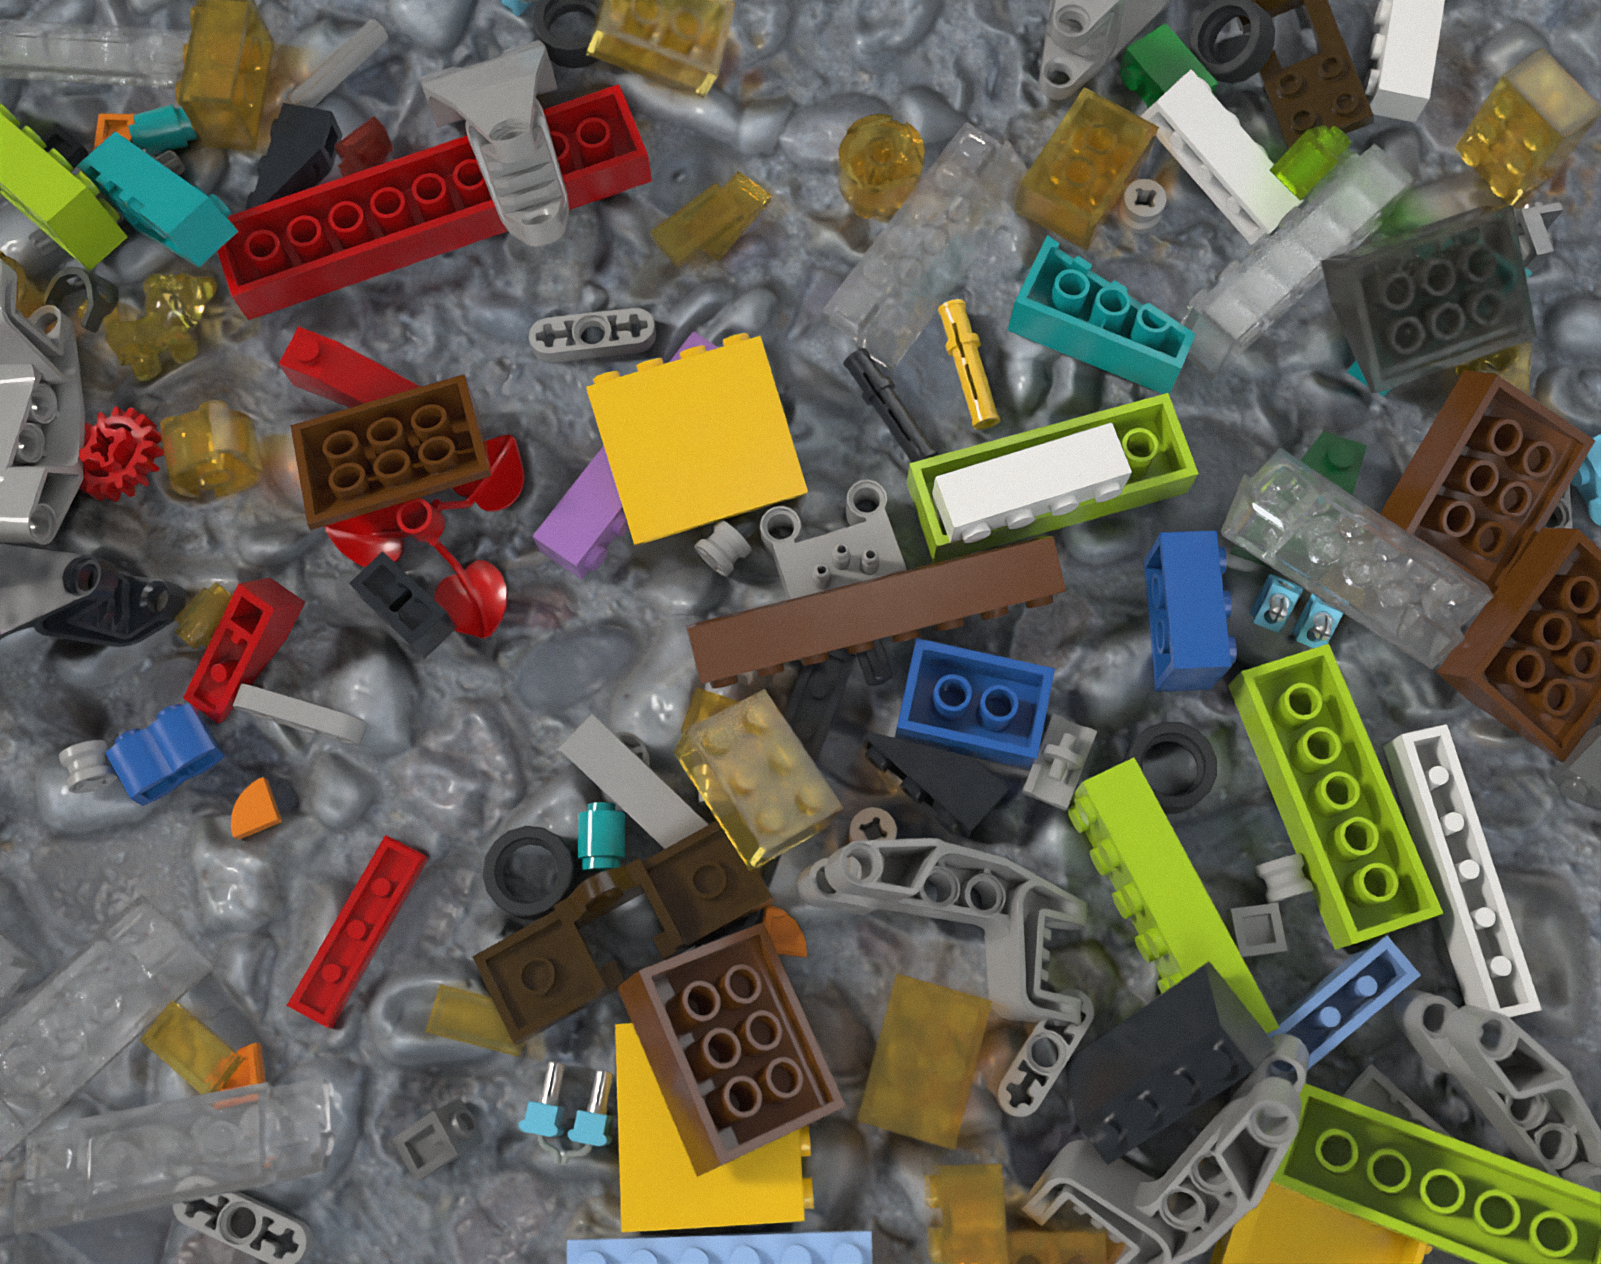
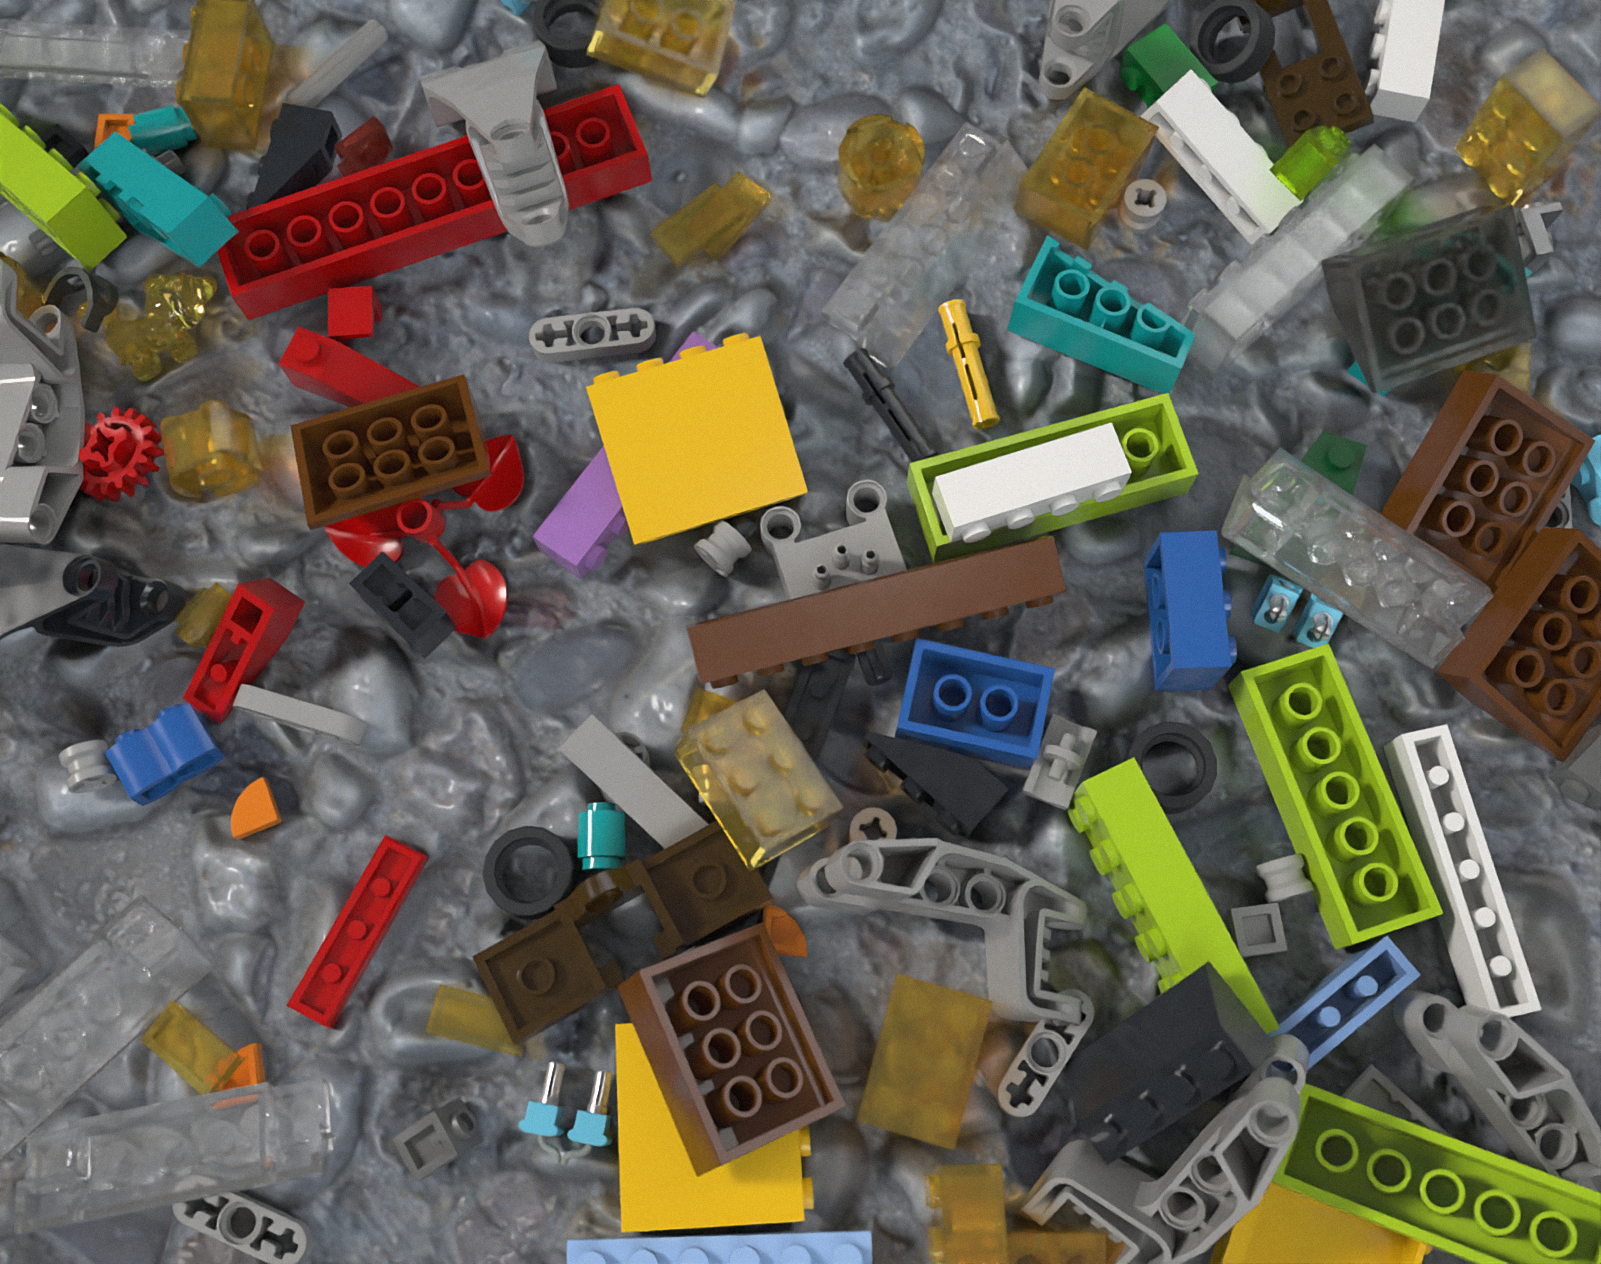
none -> red panel [328,286,382,347]

